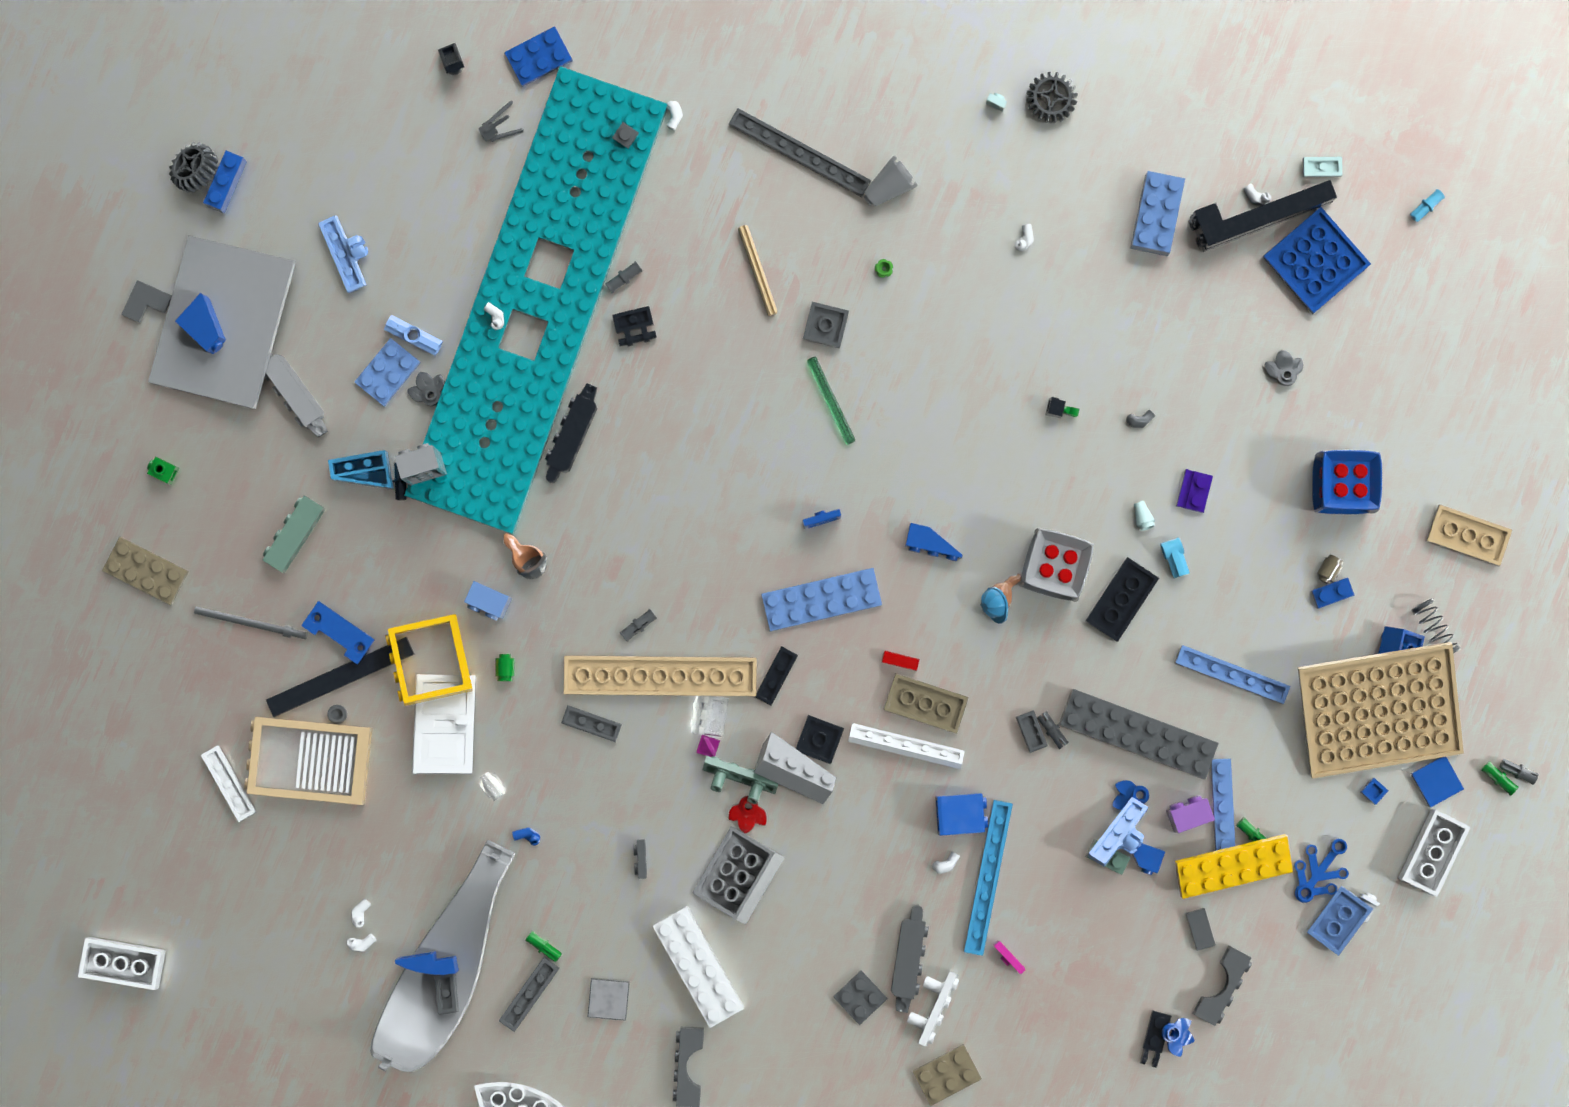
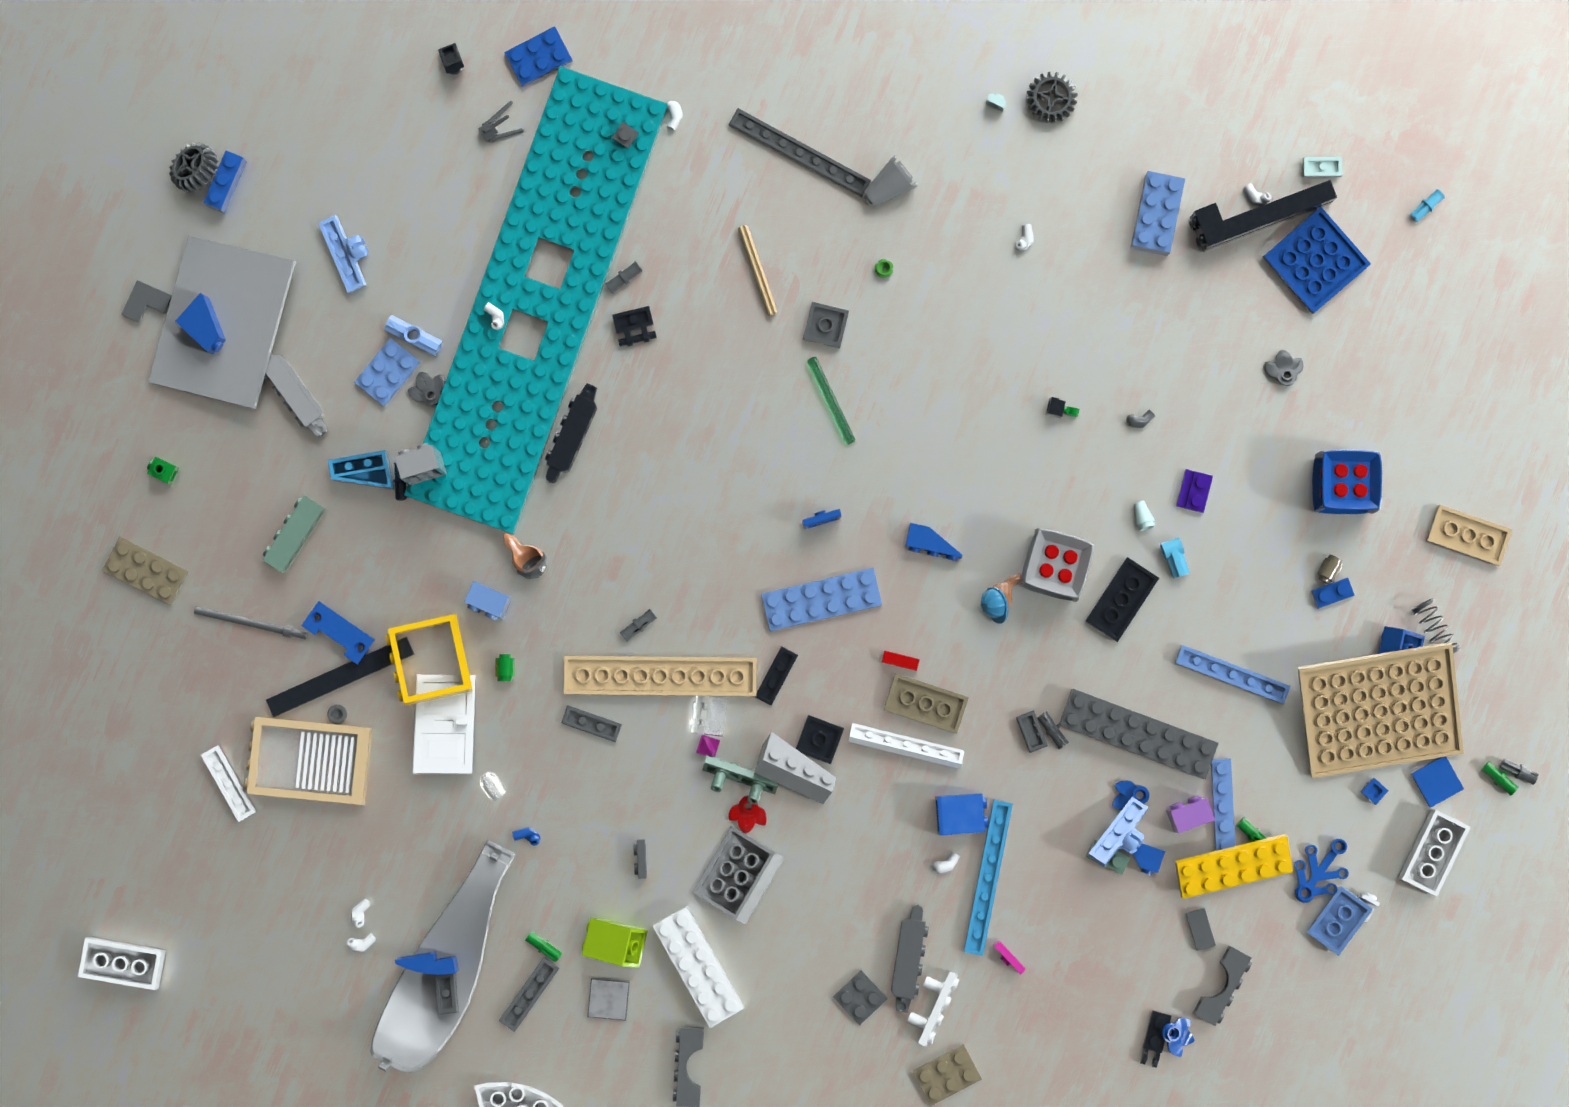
none -> lime slope [582,918,648,968]

